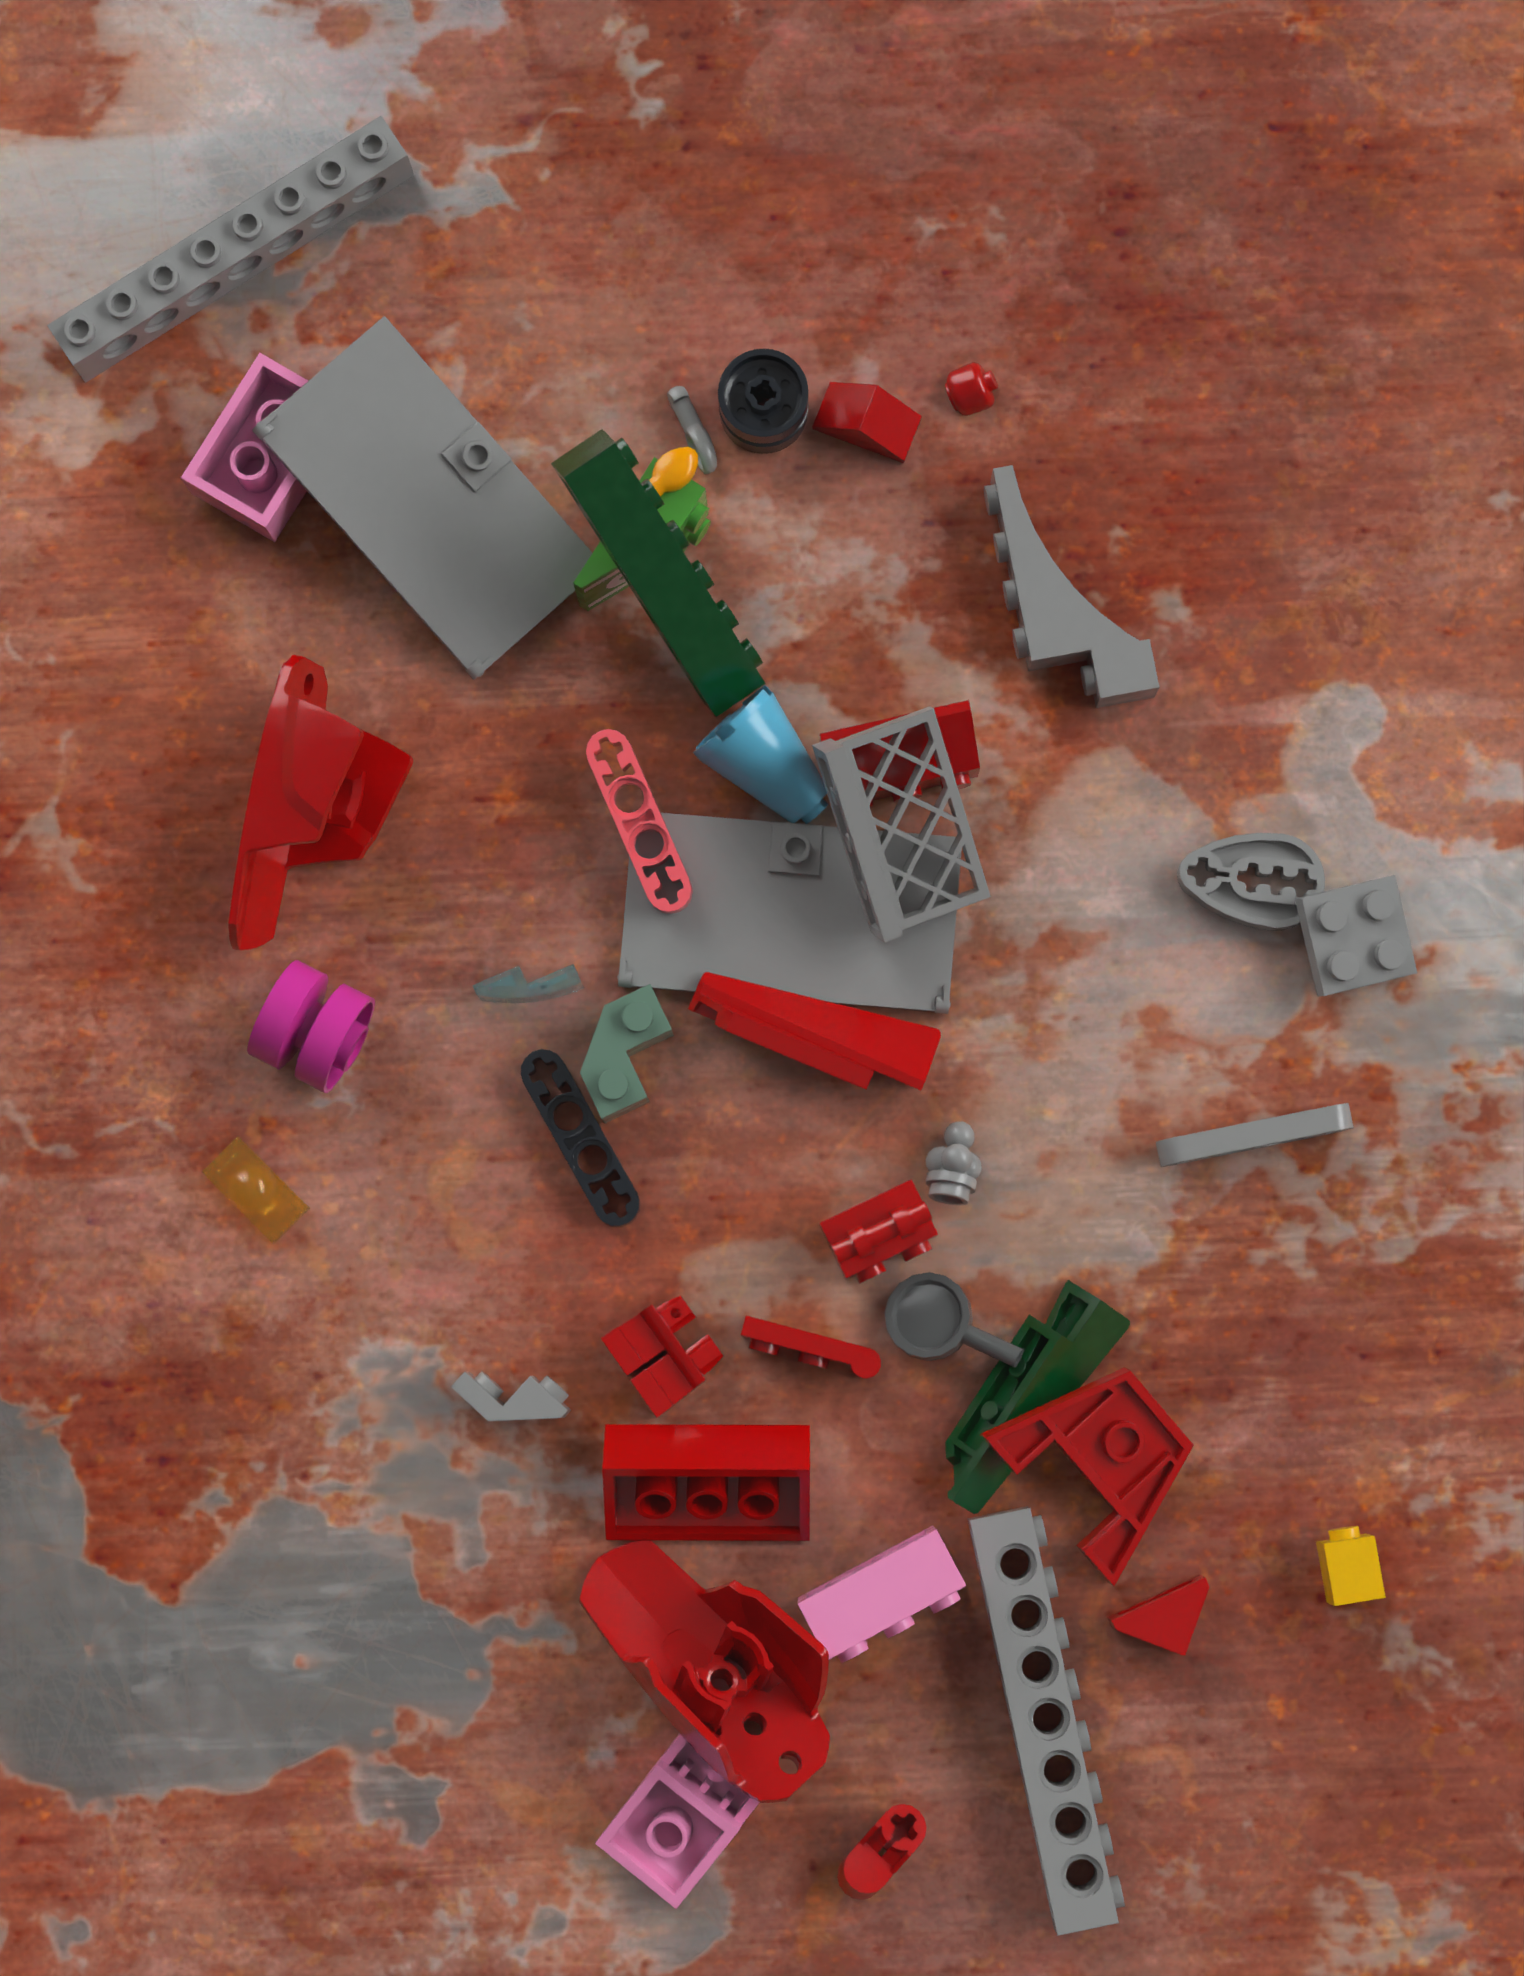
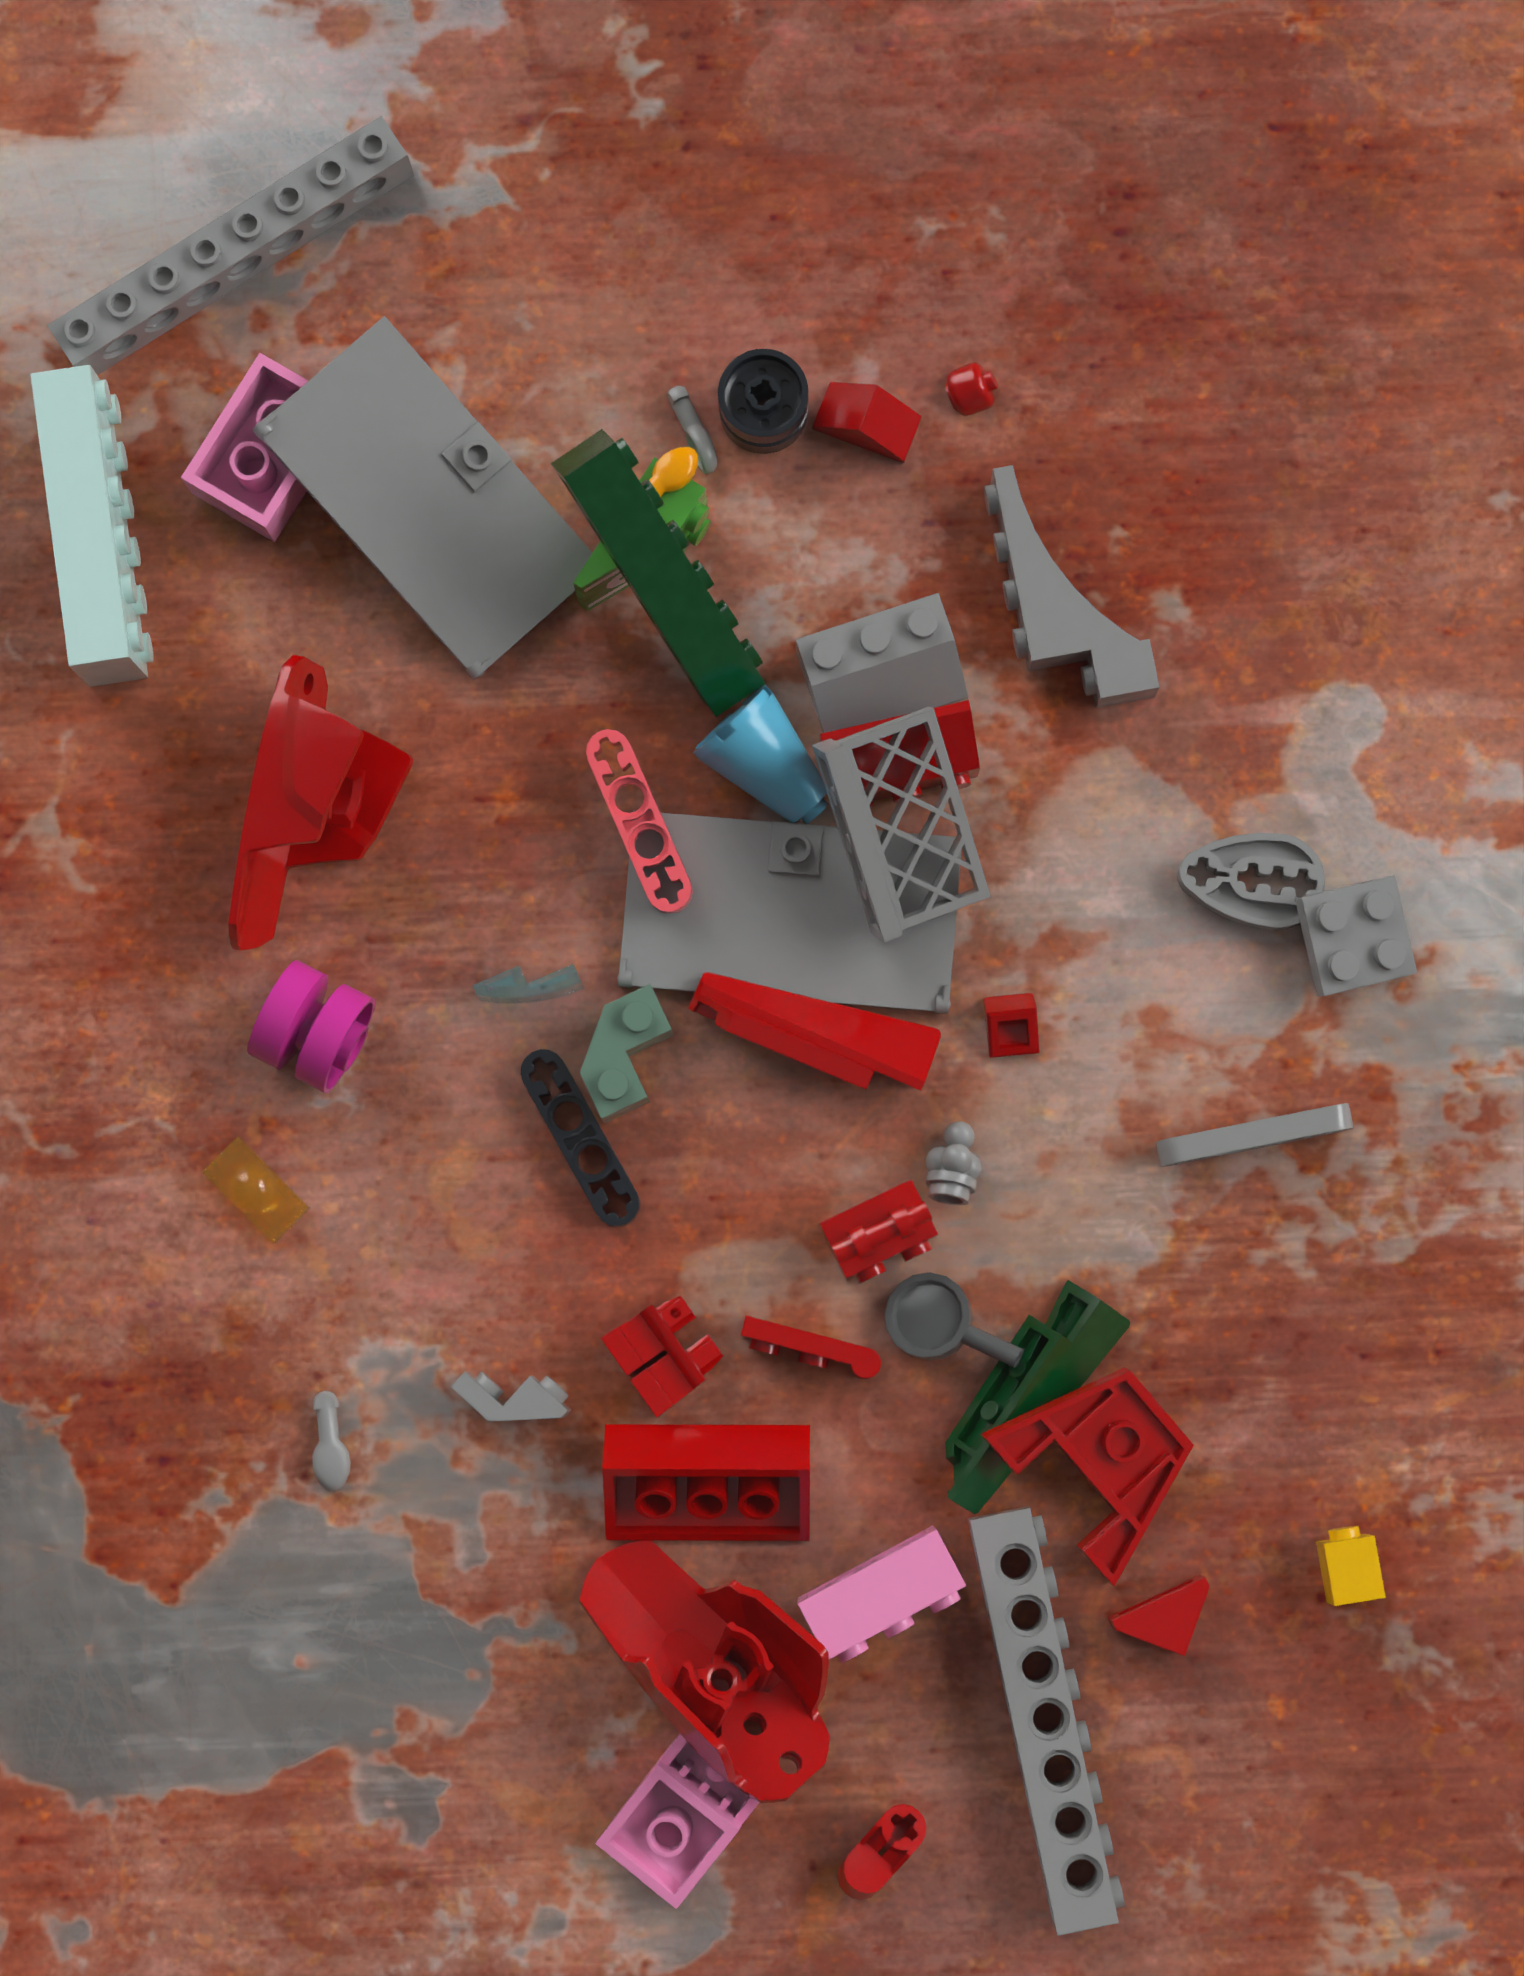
none -> light aqua brick [30,365,154,687]
none -> light grey piece [312,1390,351,1492]
none -> light grey slope [796,593,968,733]
none -> red slope [983,993,1040,1058]

